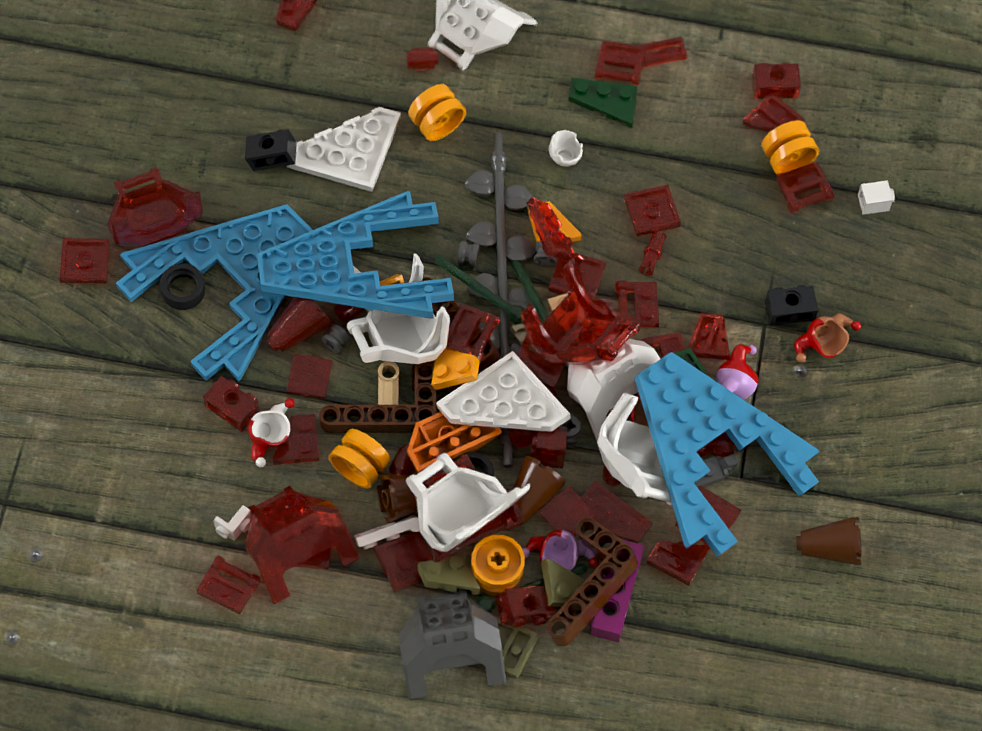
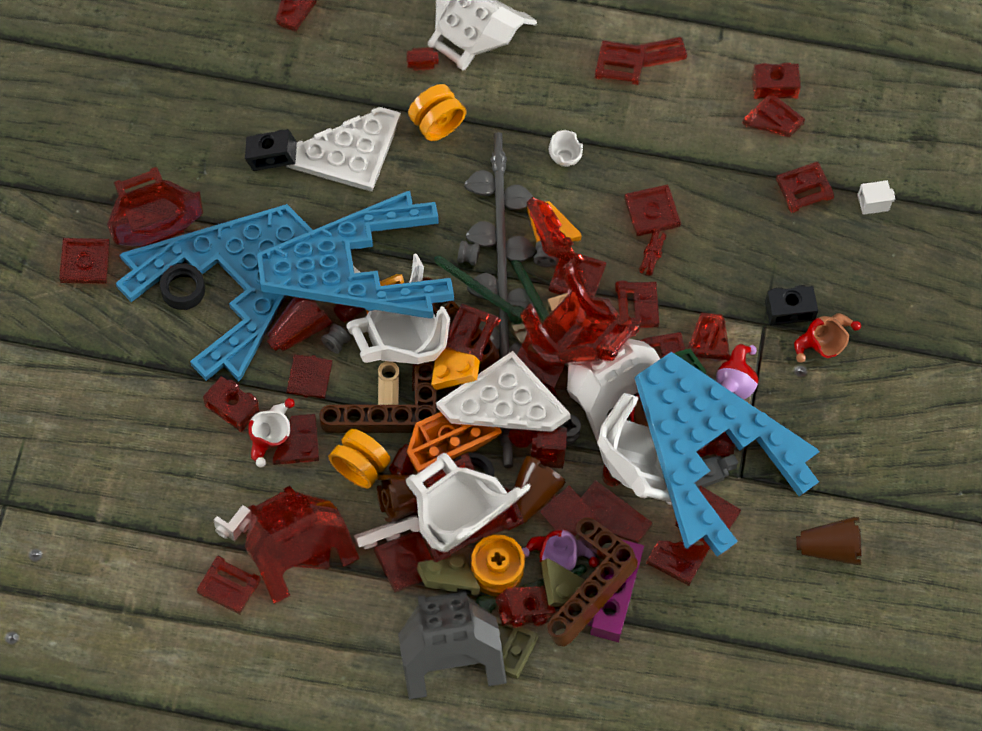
dark green wing [568,77,638,128] -> none
light orange wheel [761,120,820,175] -> none

